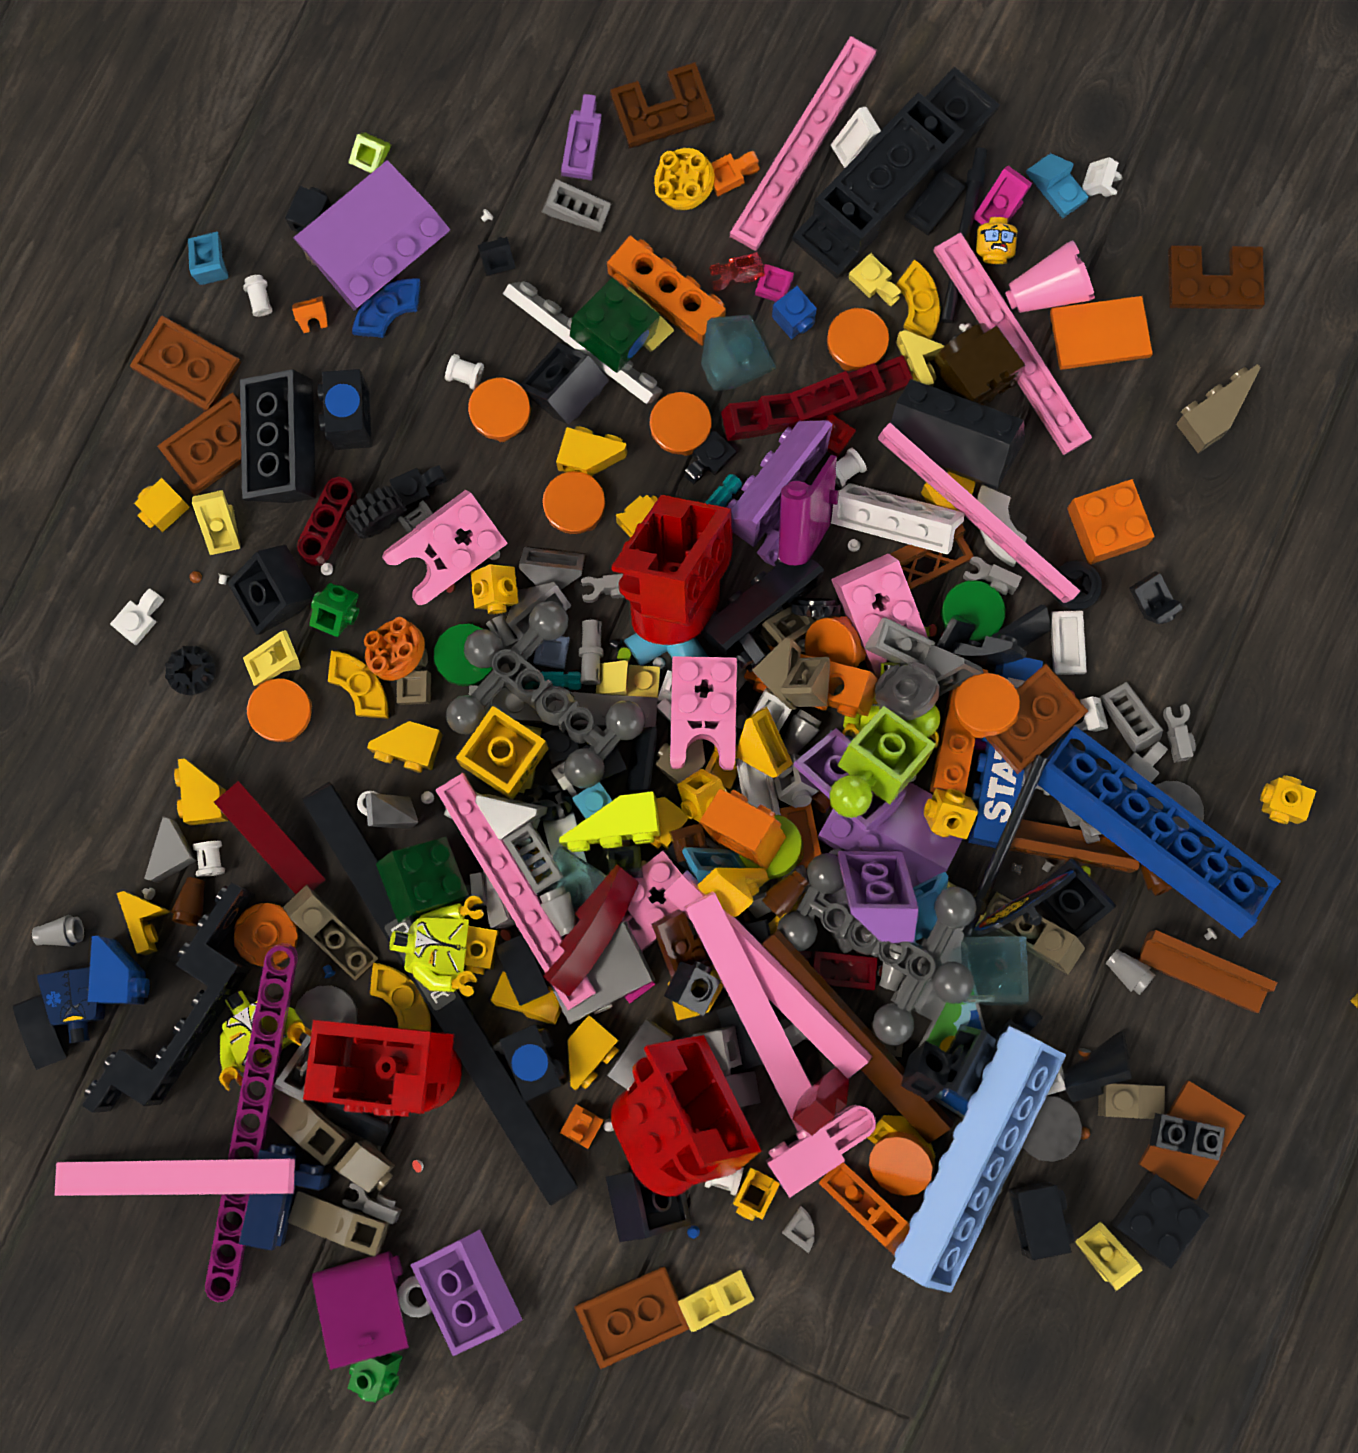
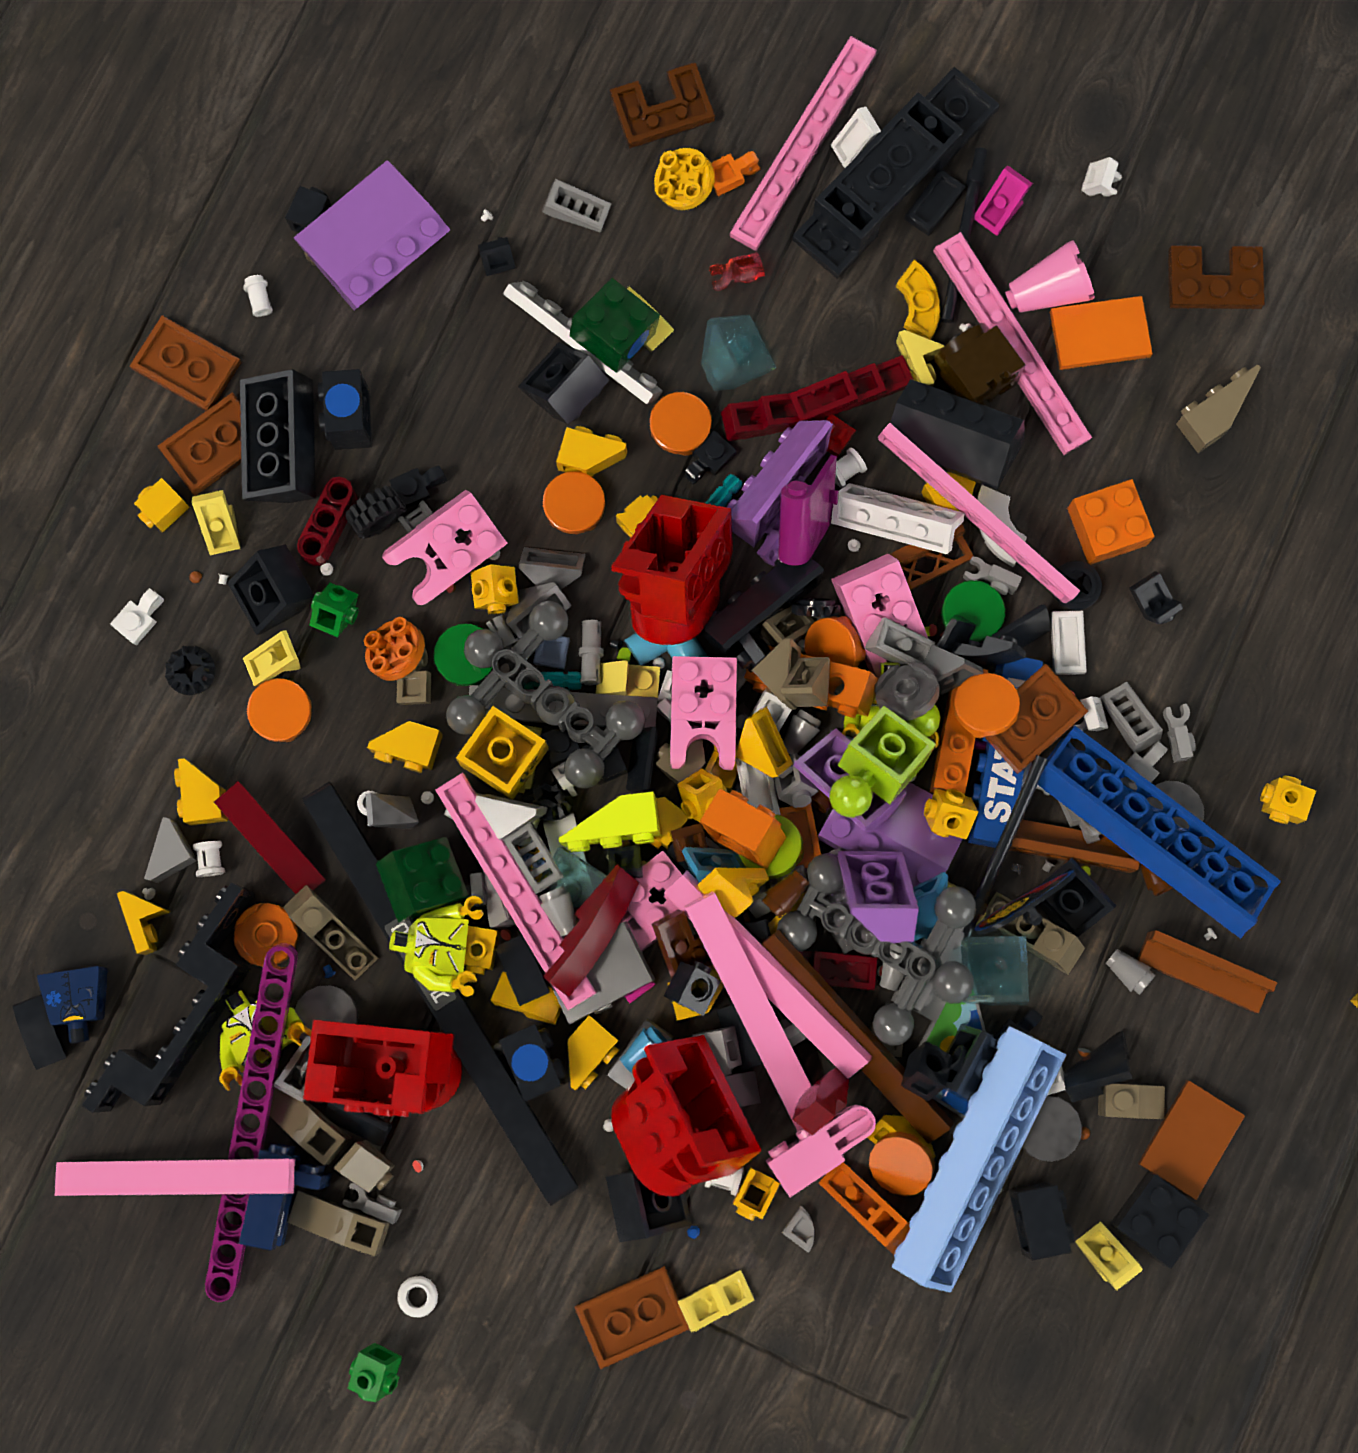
light grey cone [32,915,84,946] -> none
blue slope [88,936,150,1005] -> none
reddish brown cone [171,877,205,927] -> none
dark azure slope [188,232,229,285] -> none
orange tile [292,296,328,333] -> none
magenta door [312,1251,409,1370] -> none
yellow tile [328,651,389,719] -> none
lime slope [349,133,391,173] -> none
blue tile [352,279,421,338] -> none
yellow tile [370,963,432,1032] -> none
medium lavender slope [411,1230,522,1356] -> none
white bush [445,354,484,390] -> none
orange tile [468,378,531,442] -> none
orange tile [560,1104,604,1149] -> none
medium lavender hinge [561,94,601,180] -> none
medium azure brick [572,782,612,820] -> none
light grey plate [581,574,625,603] -> none
orange brick [607,236,726,346] -> none
dark pink tile [755,264,794,302] -> none
blue brick [772,286,817,340] -> none
orange tile [827,308,889,371] -> none
light yellow plate [848,253,901,307] -> none
yellow head [976,217,1017,264] -> none
dark azure slope [1026,153,1089,218] -> none
black slope [1149,1113,1225,1161] -> none
none -> dark azure cone [620,1026,667,1073]

